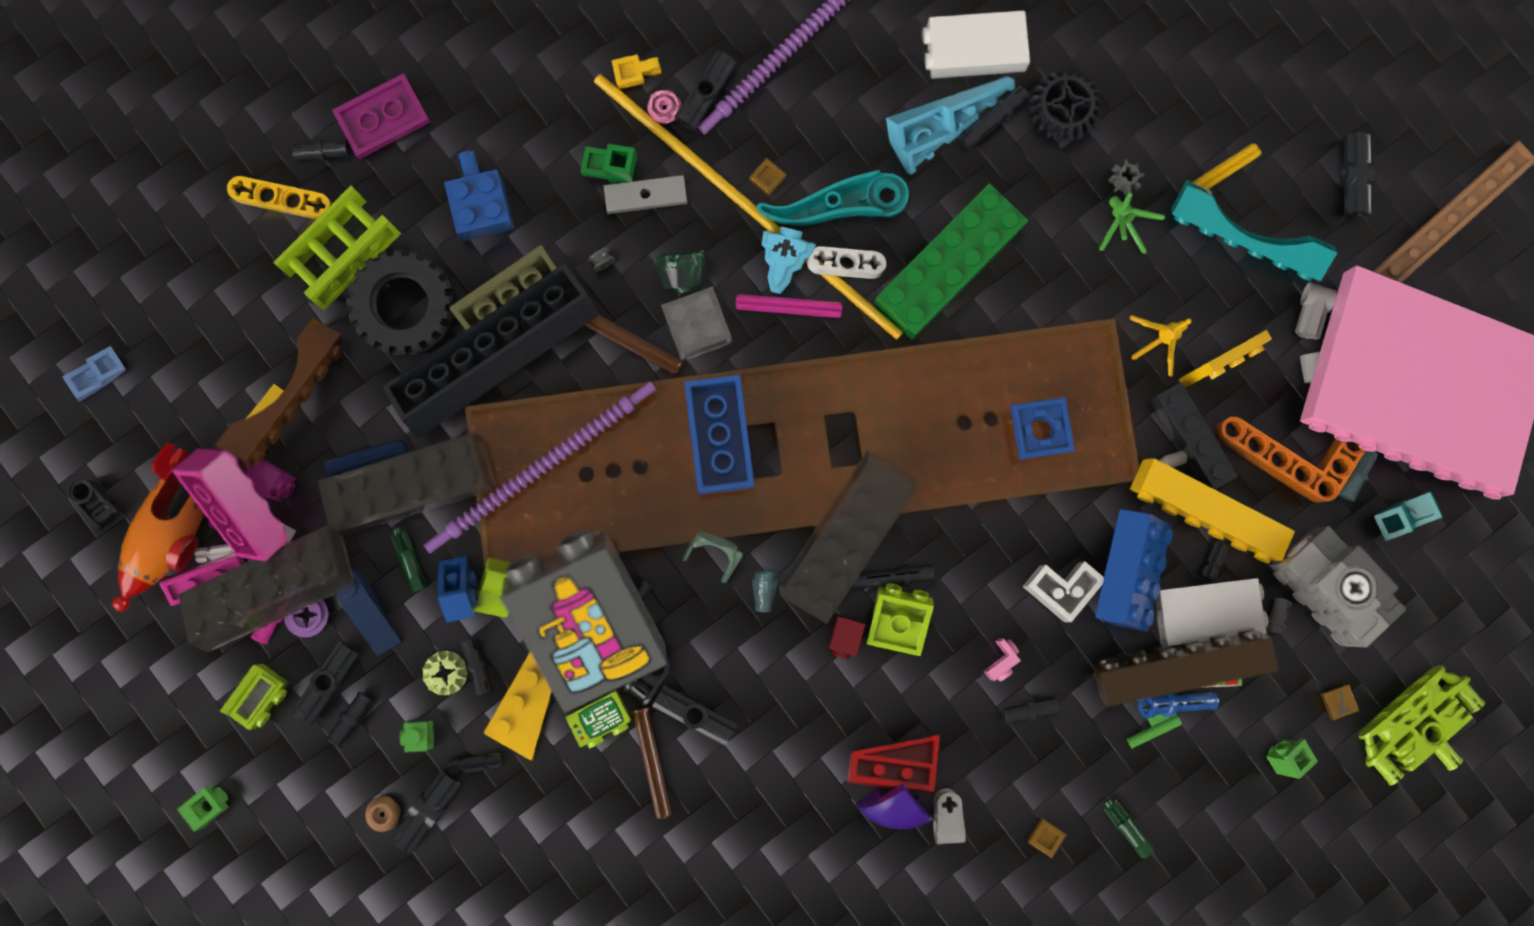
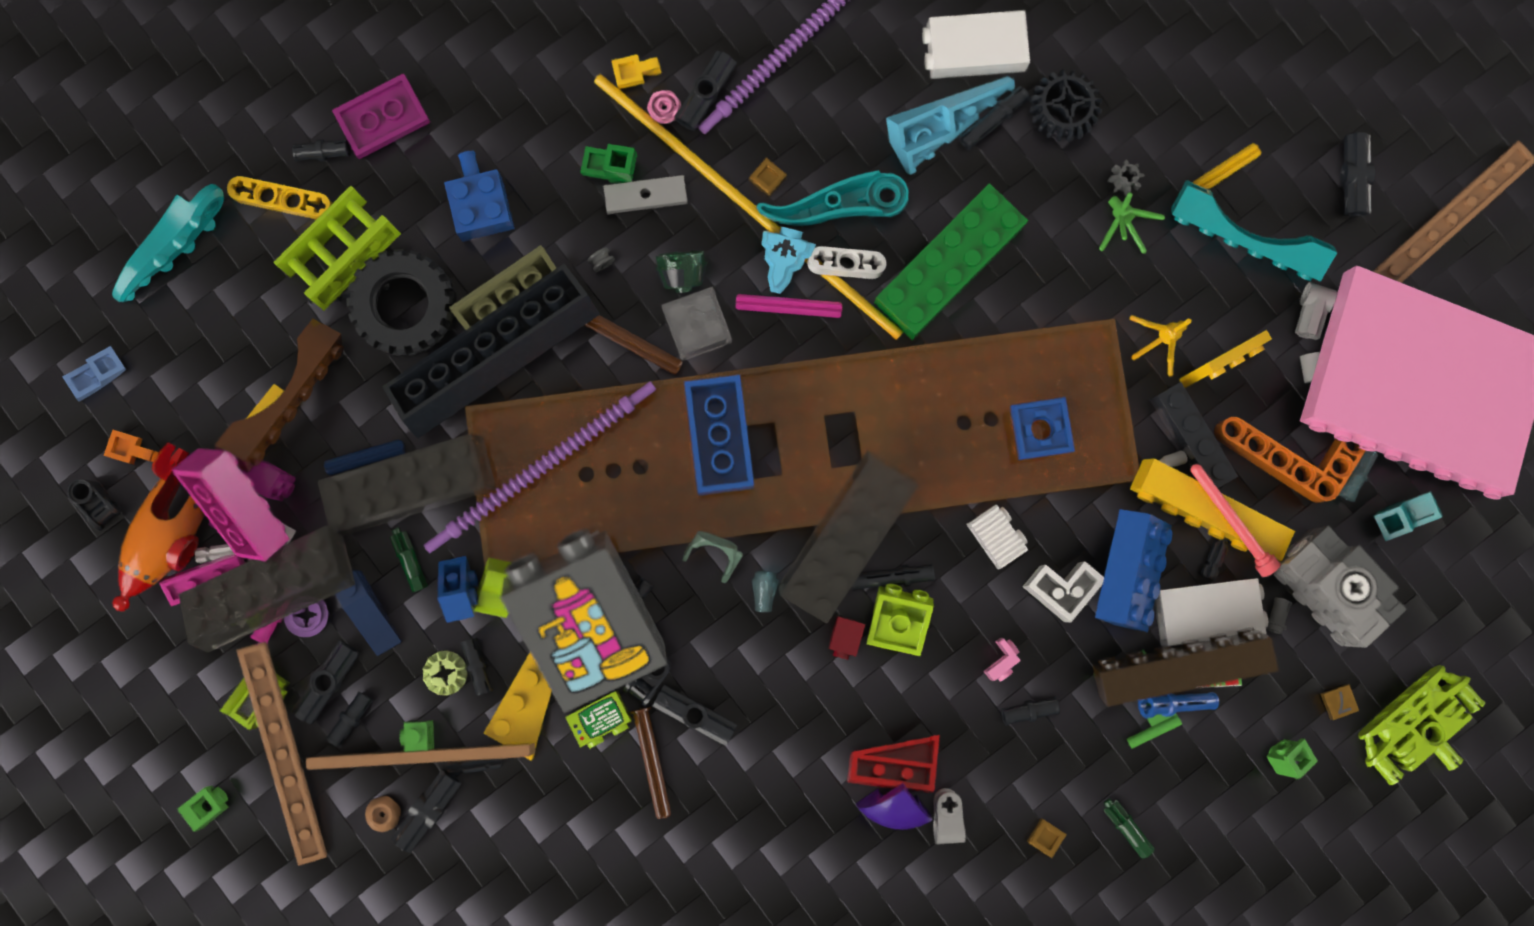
none -> orange plate [104,430,159,465]
none -> teal animal [112,184,224,302]
none -> medium nougat tile [237,641,327,866]
none -> medium nougat tile [306,743,535,769]
none -> white brick [966,505,1028,569]
none -> coral piece [1191,464,1281,577]

